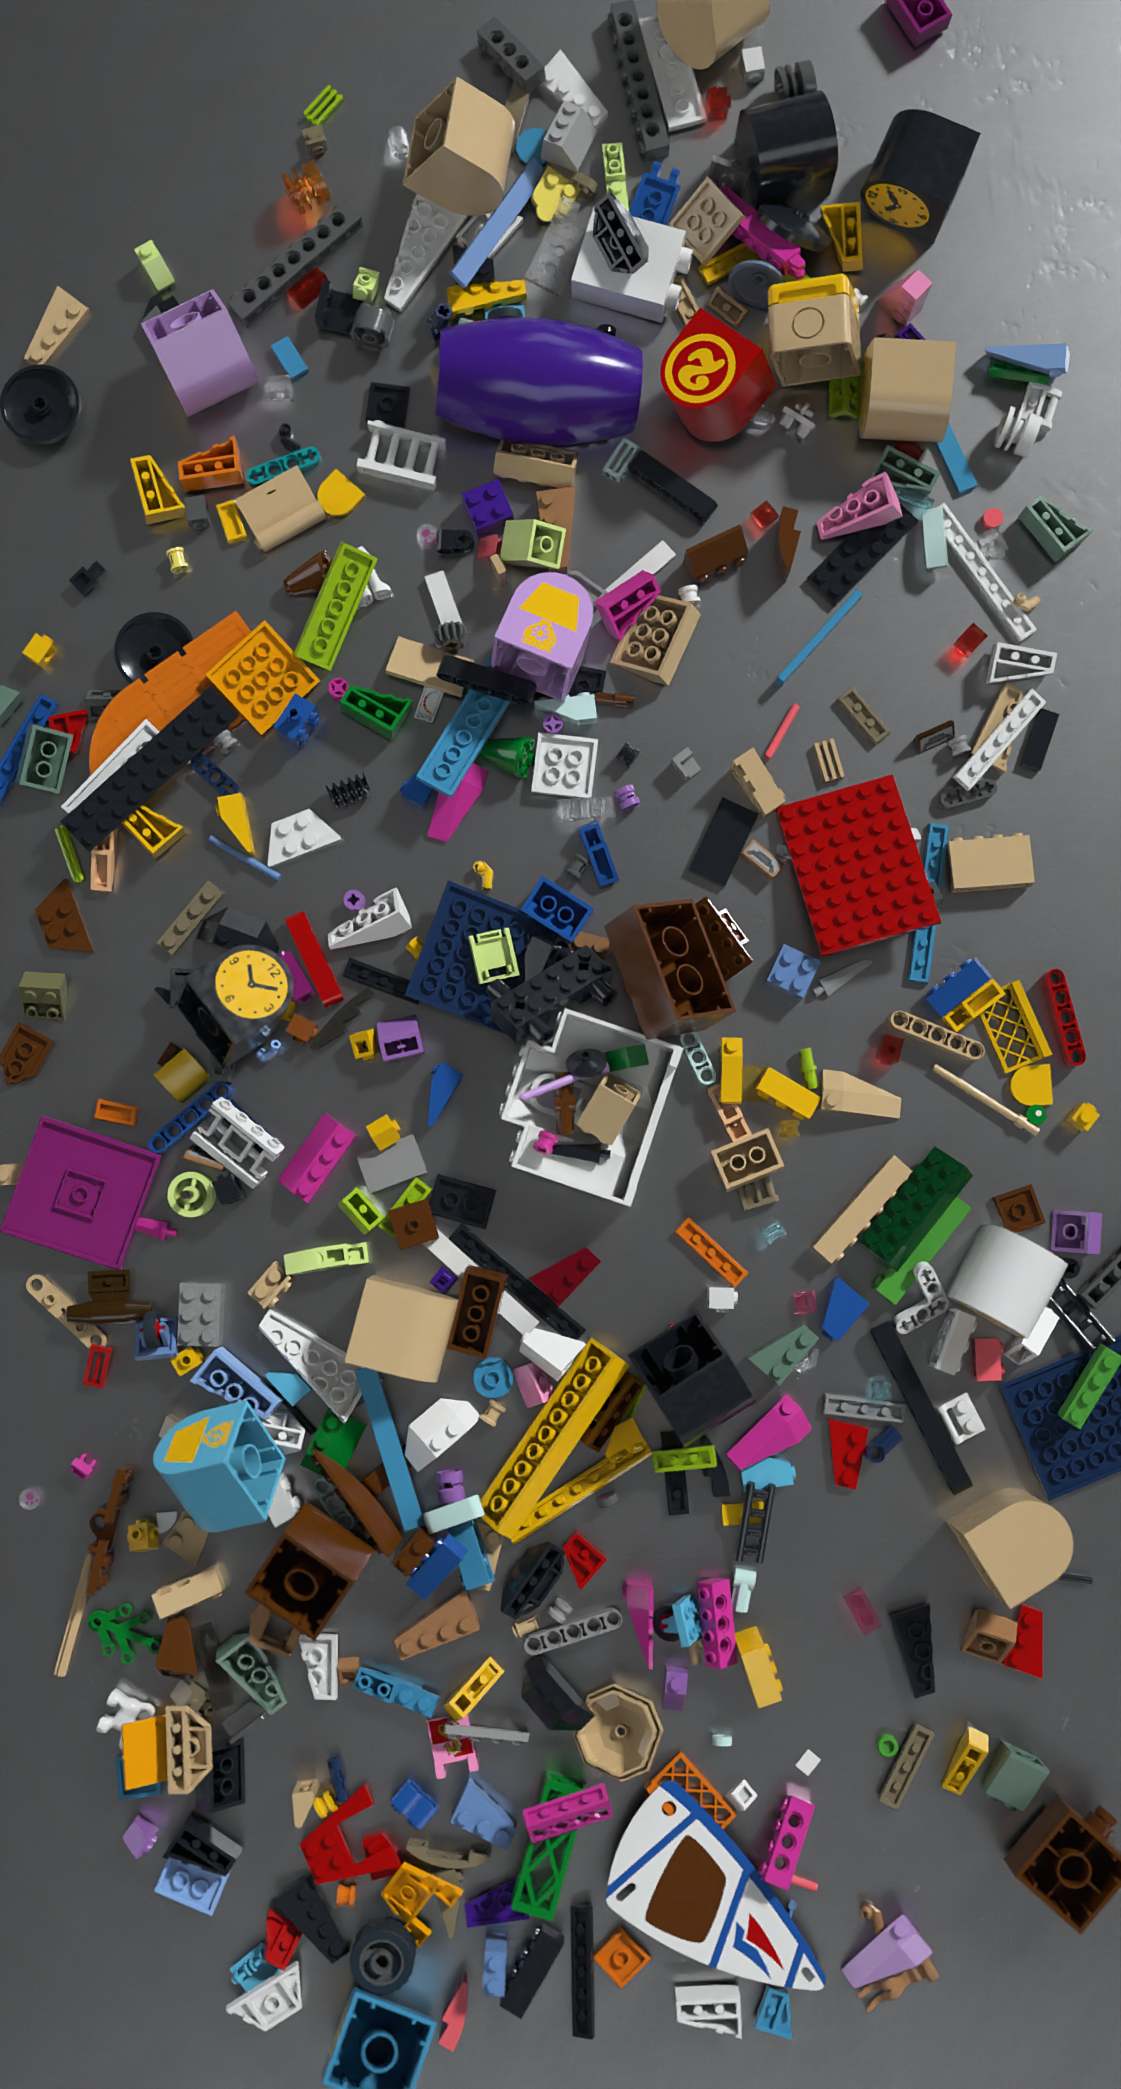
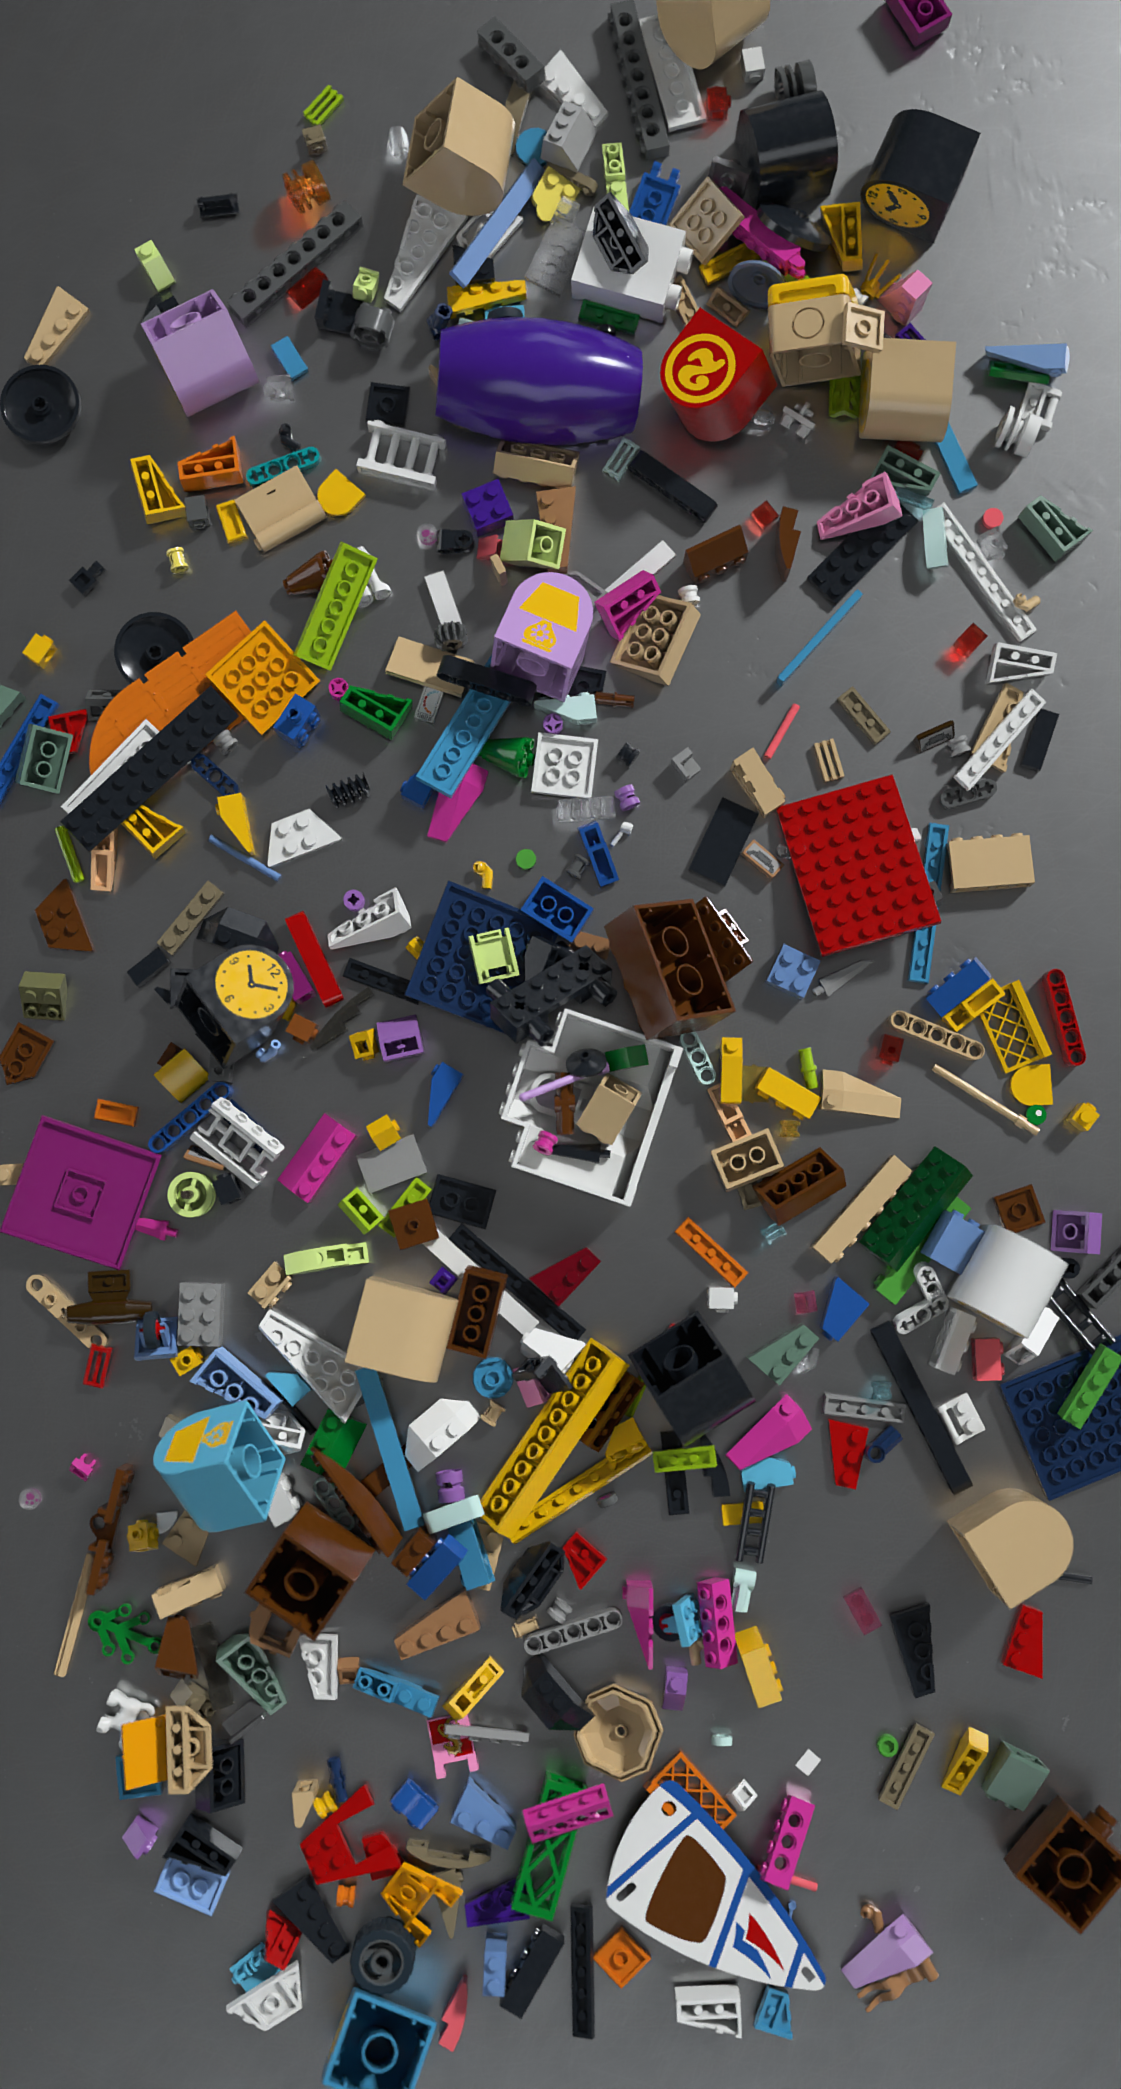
medium nougat slope [961,1608,1017,1665] -> none
none -> black slope [127,947,171,988]
none -> black hinge [197,193,239,218]
none -> black bracket [512,1355,573,1393]
none -> bright green tile [516,849,536,870]
none -> green tile [578,299,640,336]
none -> white hand [610,822,633,846]
none -> reddish brown slope [753,1147,847,1226]
none -> tan plate [842,302,885,354]
none -> yellow plant [860,253,901,300]
none -> medium blue brick [920,1209,985,1275]

